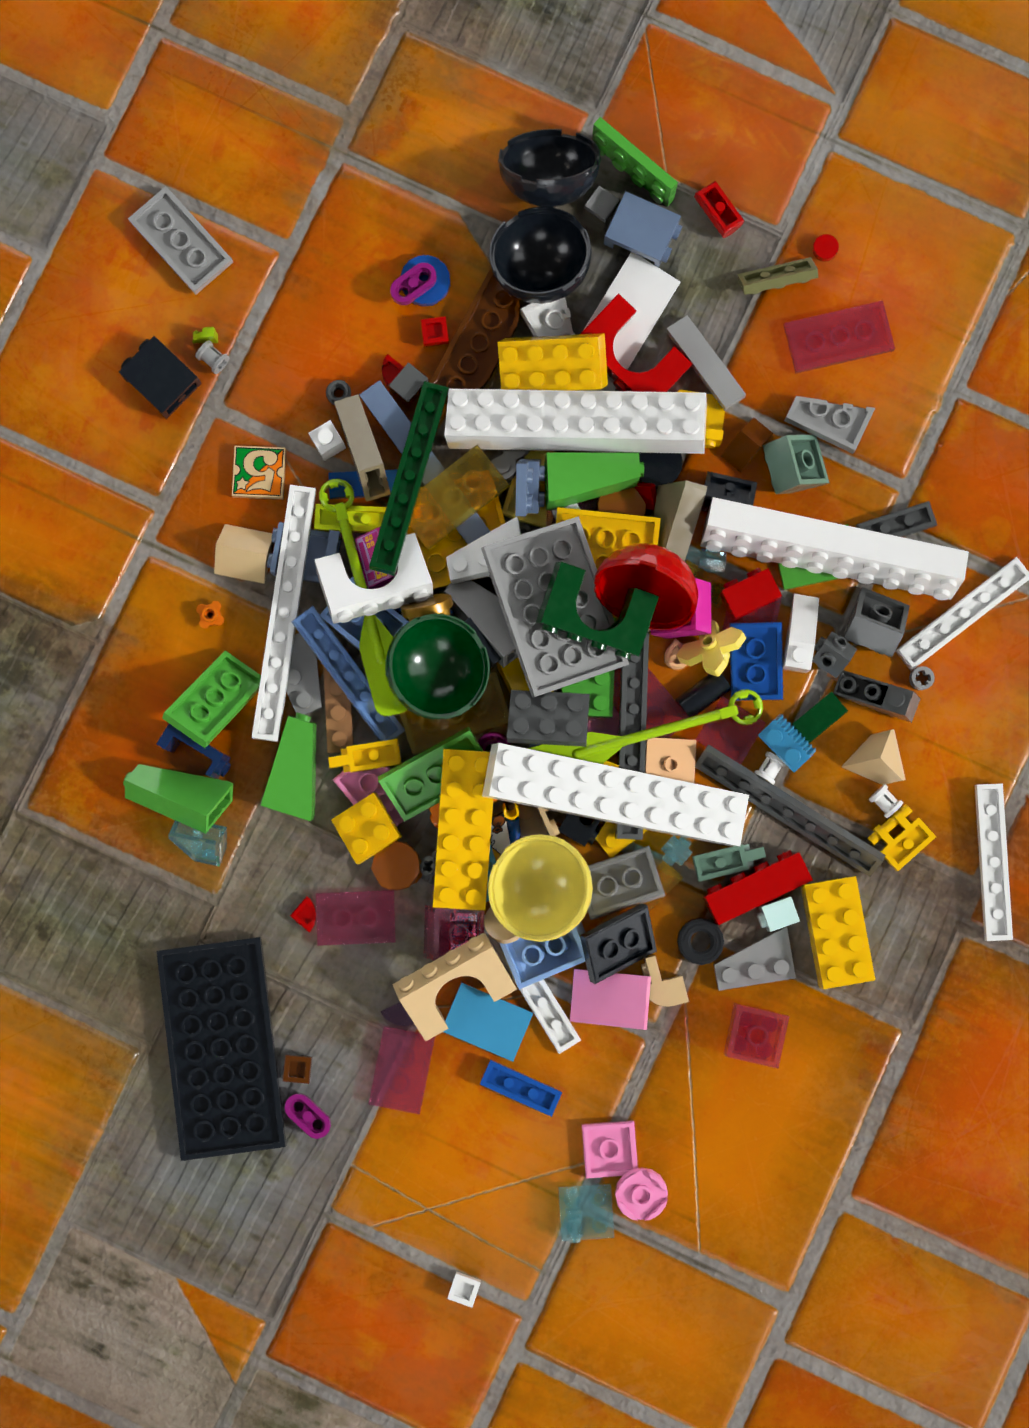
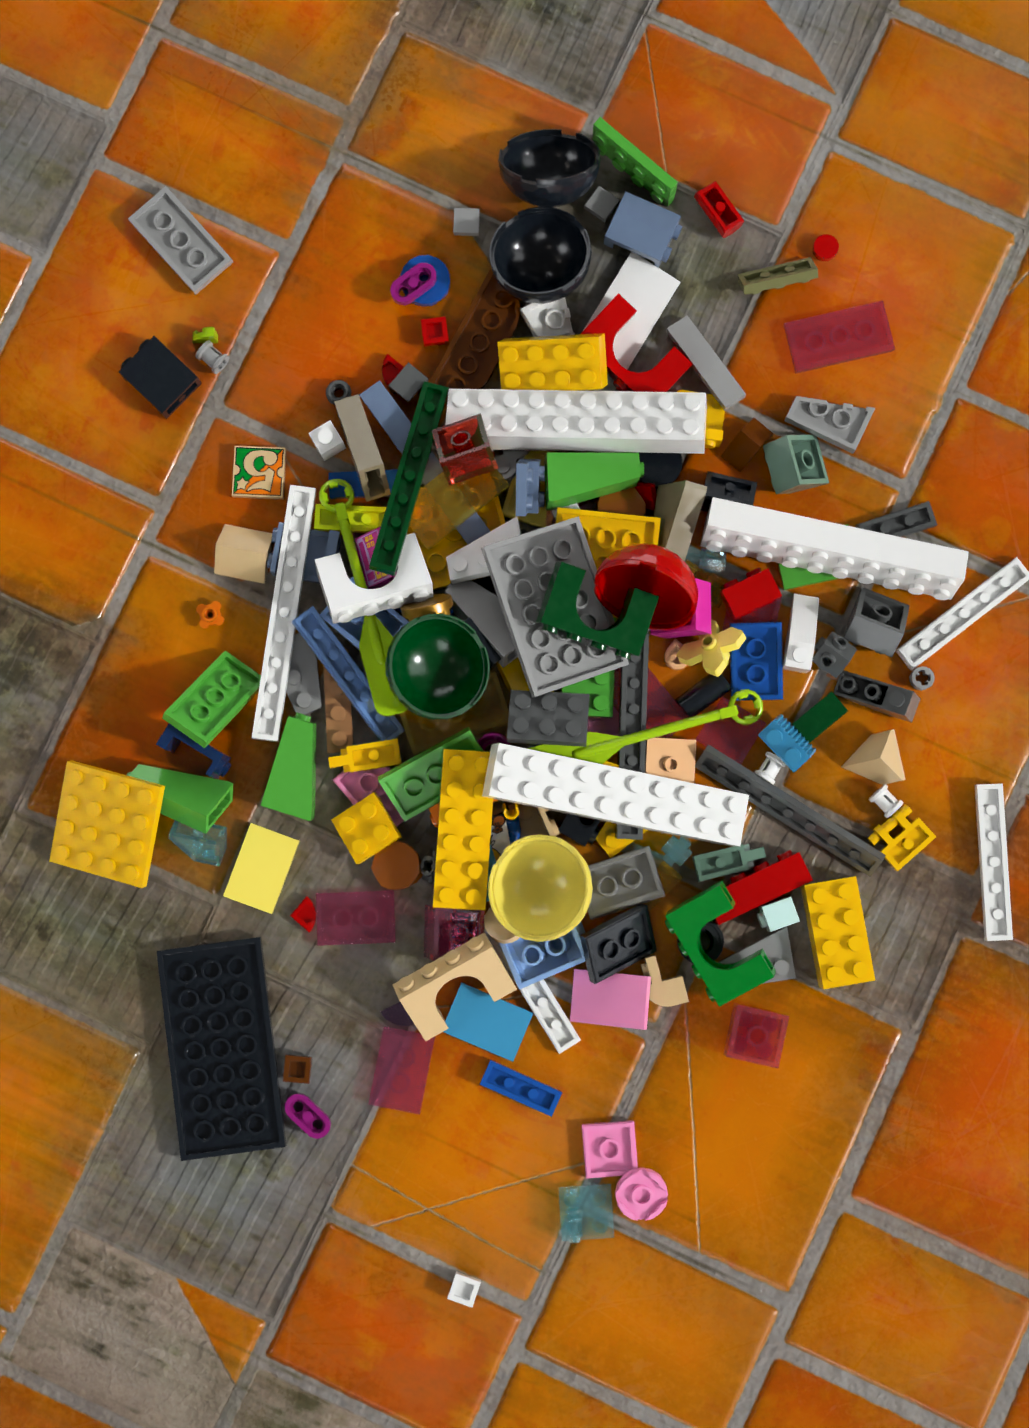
none -> yellow plate [49,760,165,888]
none -> light yellow tile [223,823,300,914]
none -> clear red slope [432,413,499,486]
none -> light grey tile [453,208,480,236]
none -> green arch [665,881,776,1007]

